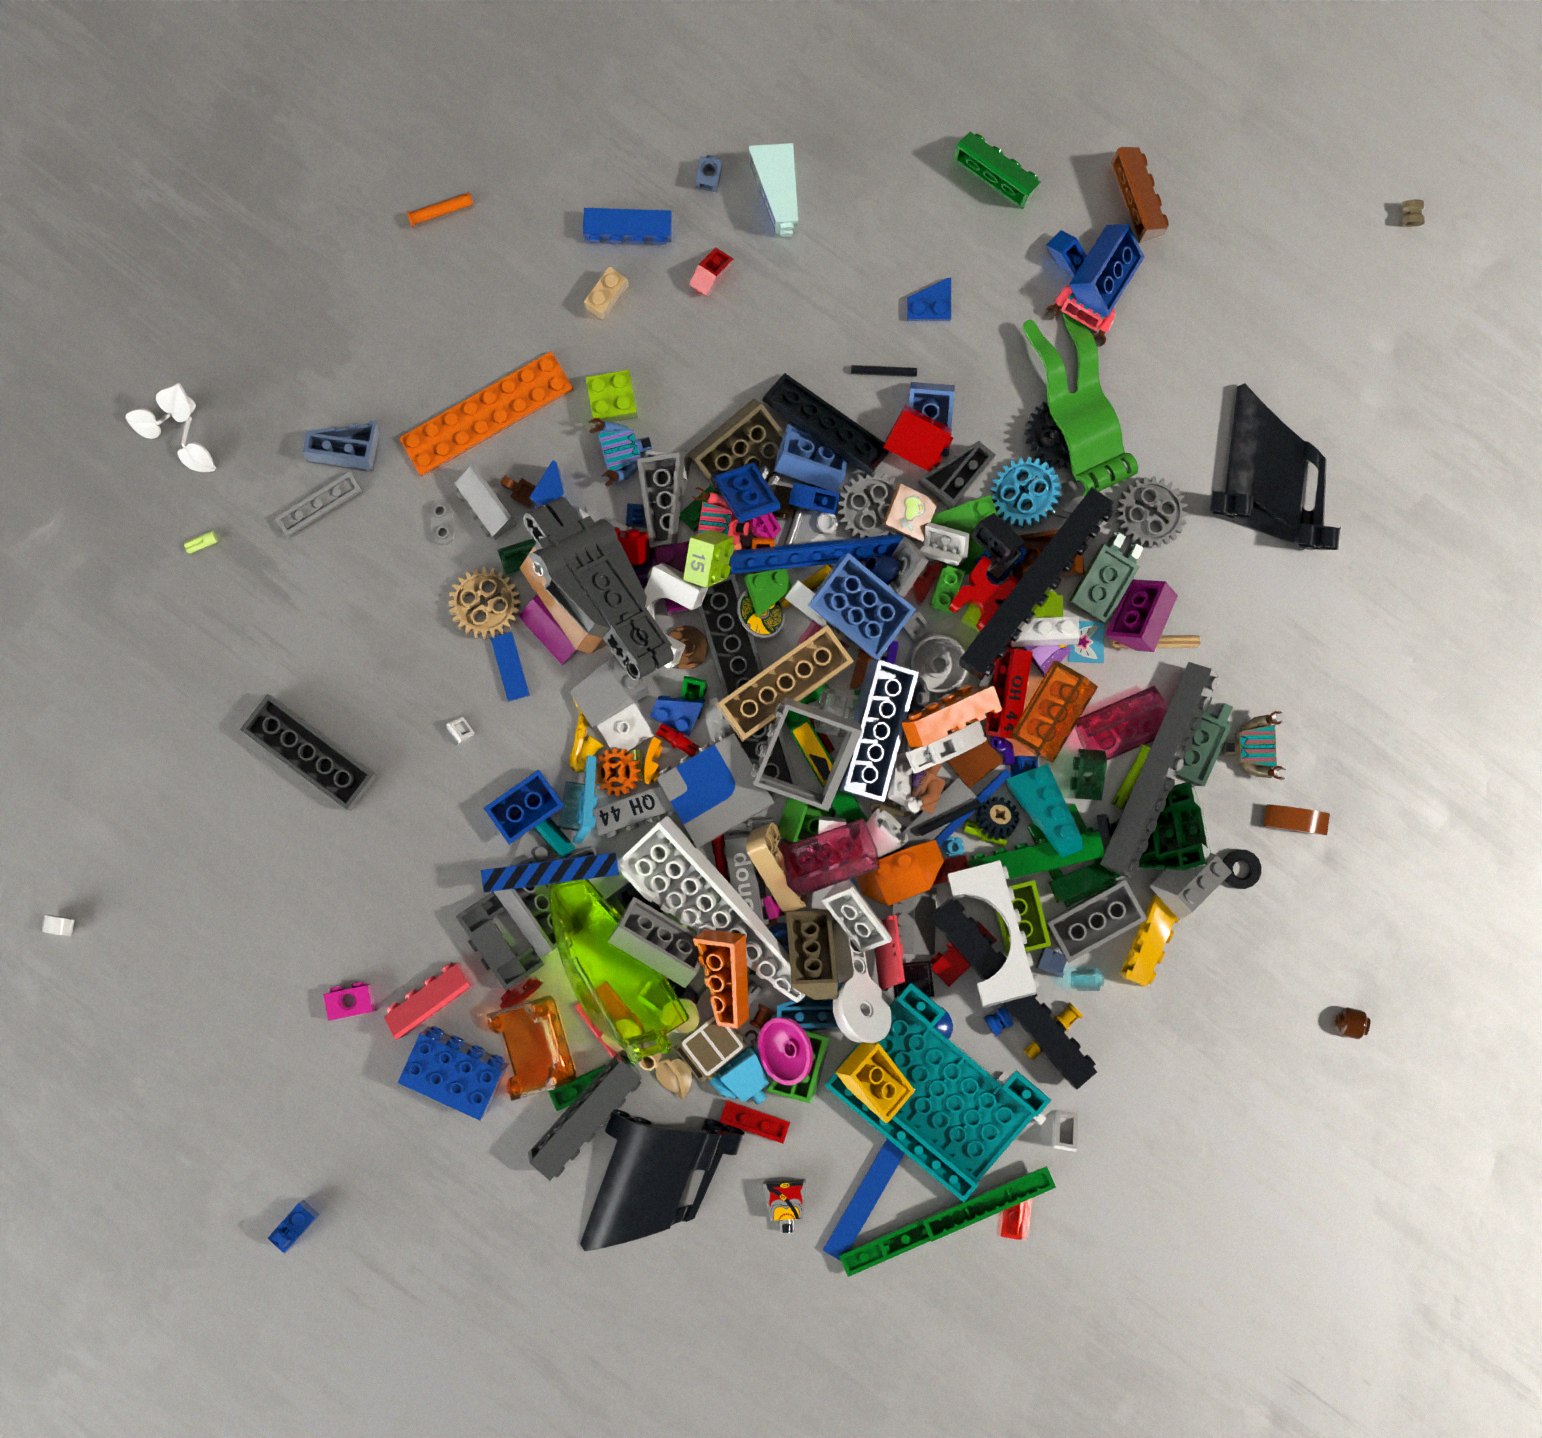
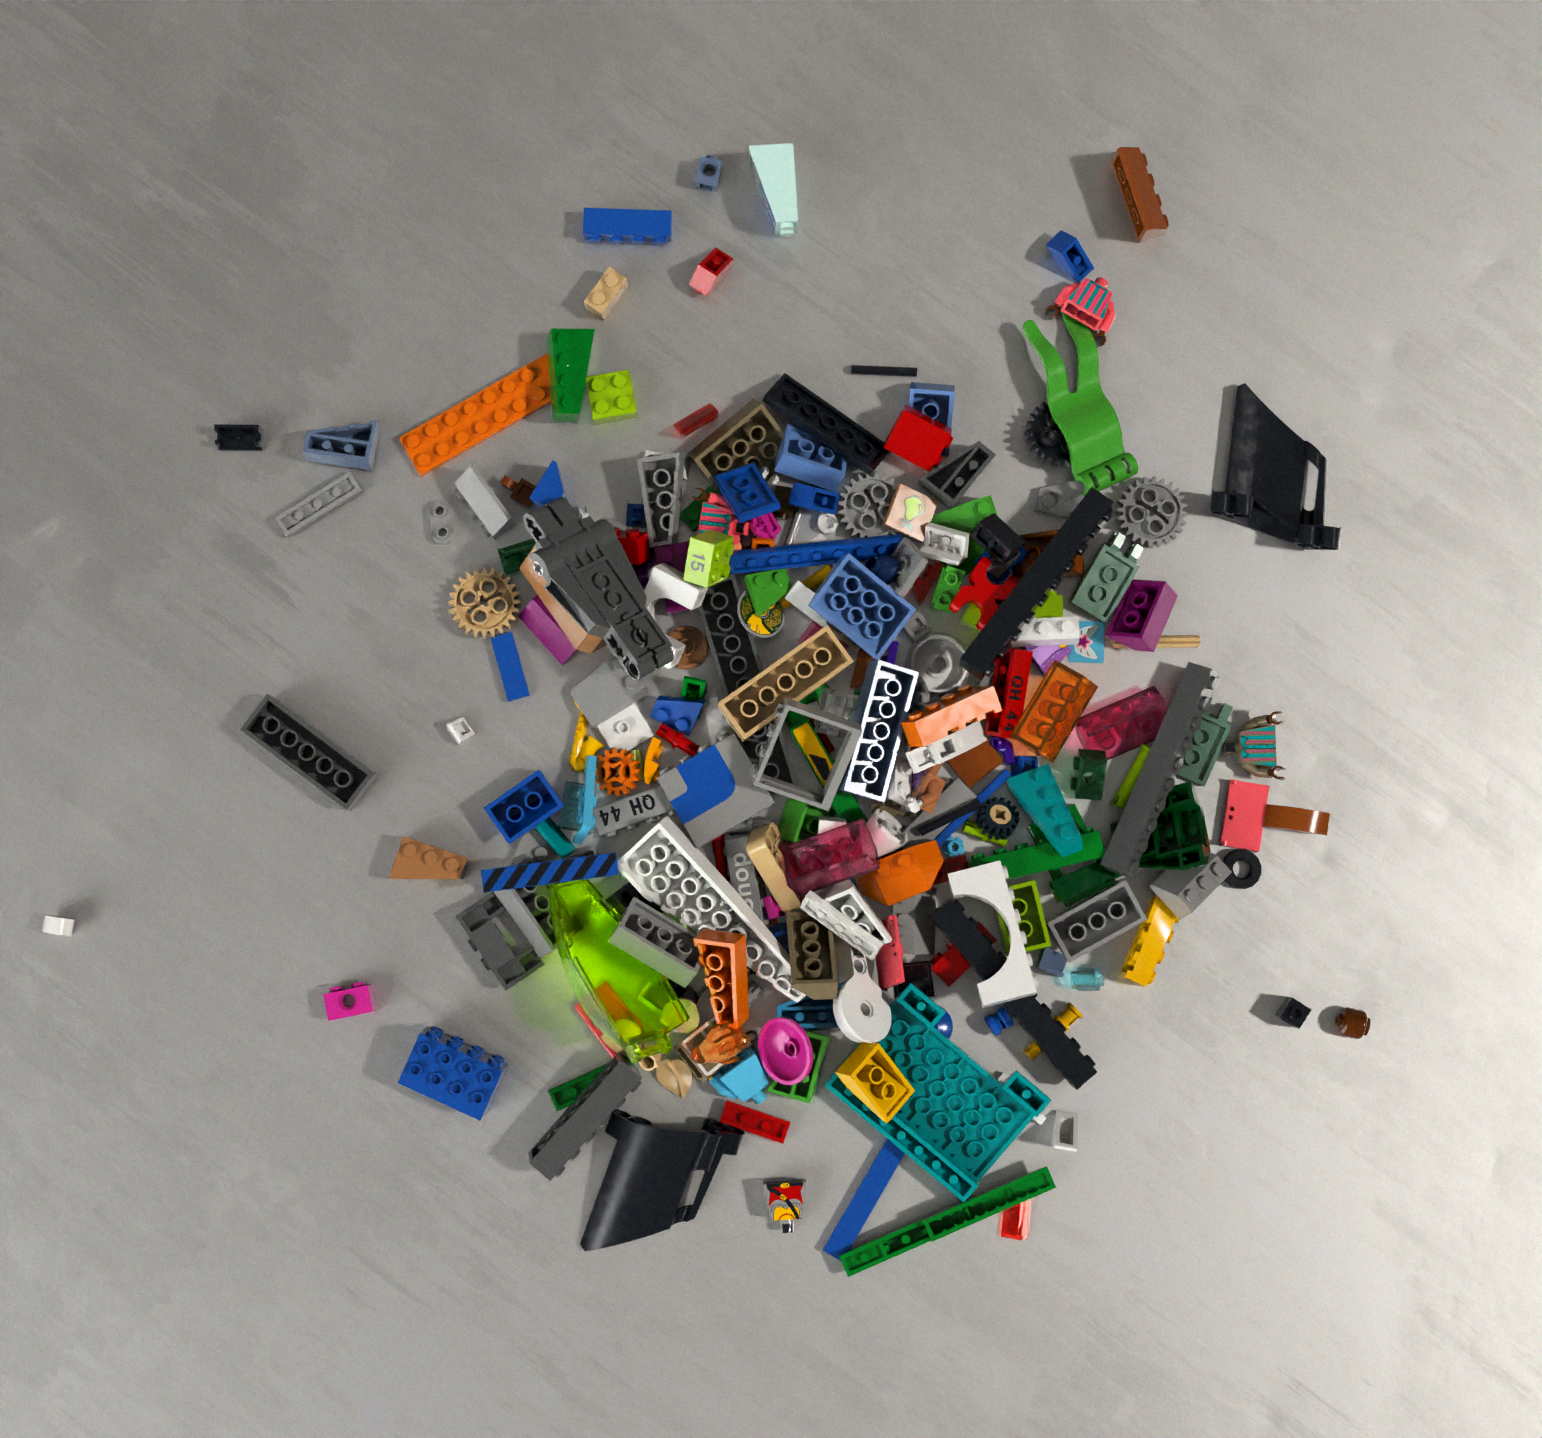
white plant [126,383,216,472] -> none
yellowish green piece [184,530,218,554] -> none
blue hinge [267,1200,320,1253] -> none
coral slope [384,962,475,1040] -> none
orange pin [406,192,474,228] -> none
clear orange windscreen [487,995,576,1101] -> none
clear red slope [500,977,544,1009] -> none
torso [588,418,652,486] -> none
copper bush [749,1004,777,1030] -> none
blue wing [907,278,951,321] -> none
green slope [953,132,1041,209] -> none
medium azure gear [990,457,1062,528] -> none
blue slope [1069,224,1145,317] -> none
black tile [1097,814,1111,837] -> none
dark tan wheel [1402,199,1425,227] -> none
none -> black hinge [214,424,264,451]
none -> medium nougat wedge [389,836,470,879]
none -> green wedge [547,328,595,422]
none -> clear red slope [674,403,719,439]
none -> clear orange animal [691,1020,750,1064]
none -> white tile [800,890,884,961]
none -> coral door [1219,779,1269,853]
none -> black brick [1275,996,1311,1029]

